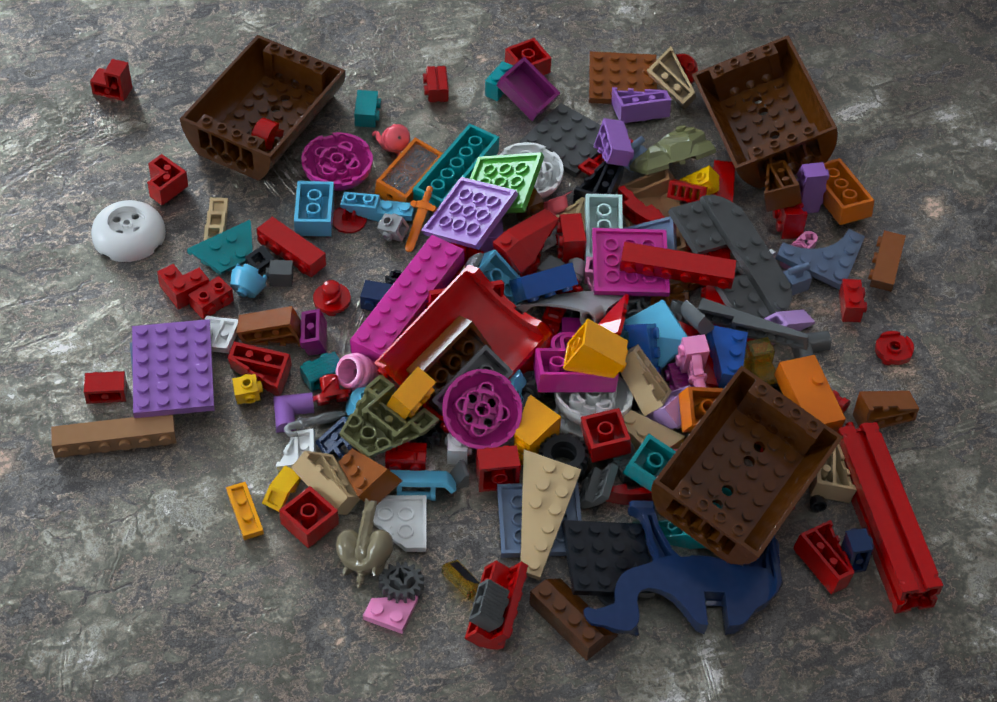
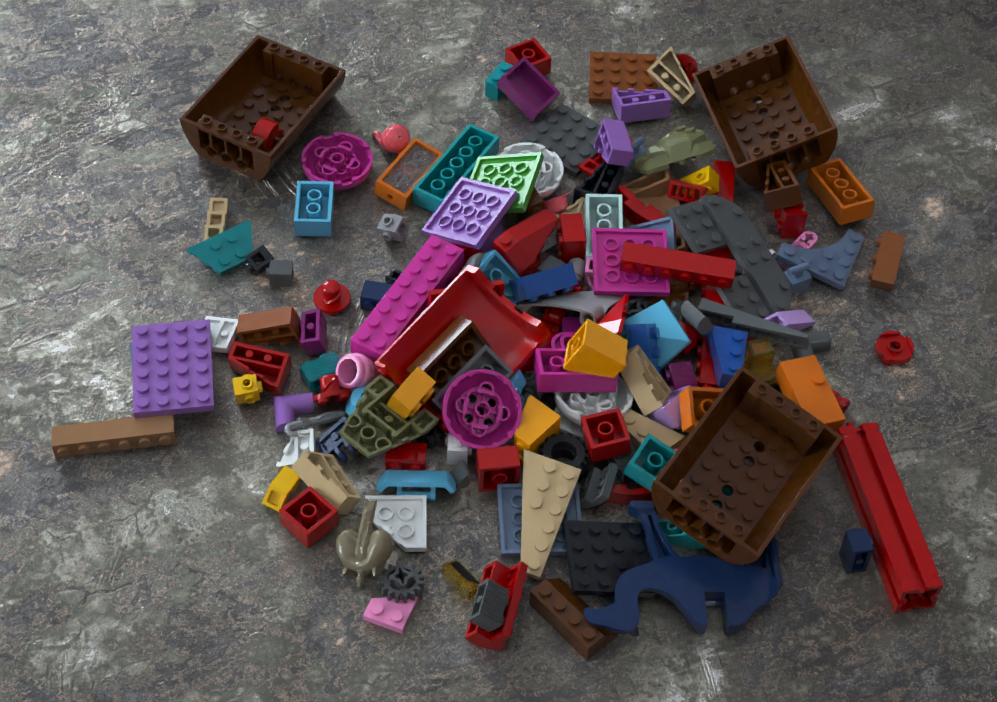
red brick [84,371,127,404] -> none
red brick [90,59,133,101] -> none
white brick [91,200,166,262] -> none
red brick [147,154,188,206] -> none
red brick [157,264,209,310] -> none
red brick [188,276,234,320] -> none
light orange plate [226,481,264,540] -> none
medium azure cone [230,263,268,298] -> none
red brick [257,216,326,277] -> none
red piece [333,207,367,233] -> none
dark orange wedge [338,448,403,504] -> none
medium azure slope [340,192,416,222] -> none
teal brick [354,90,381,128] -> none
orange sword [405,186,437,252] -> none
red brick [423,66,449,103] -> none
bright pink brick [675,334,710,387] -> none
red wedge [793,520,855,595] -> none
medium lavender wedge [796,162,829,213] -> none
tan wedge [810,444,857,503] -> none
black hinge [810,495,827,513] -> none
red brick [839,279,867,322] -> none
dark orange wedge [852,391,919,429] -> none

